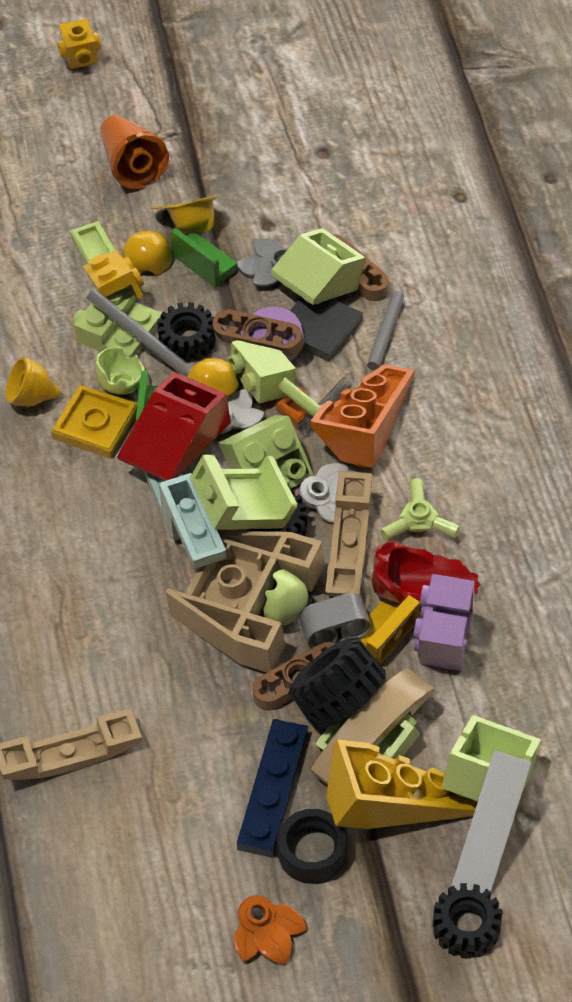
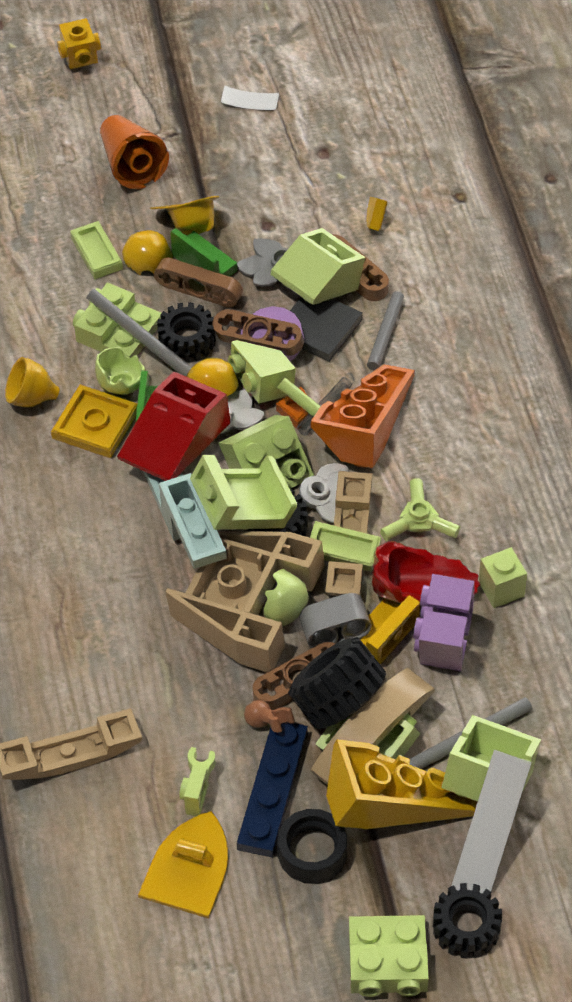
yellow bracket [83,250,144,299] -> none
orange plate [233,895,307,965] -> none
none -> yellow shield [138,811,228,919]
none -> medium nougat beam [154,258,243,307]
none -> yellowish green plate [179,747,216,816]
none -> white sticker [221,86,279,110]
none -> nougat arm [244,700,295,732]
none -> yellowish green tile [310,521,381,572]
none -> yellowish green plate [349,915,429,997]
none -> yellow tile [366,196,387,231]
none -> light grey bar [410,697,532,769]
none -> yellowish green brick [479,547,527,608]

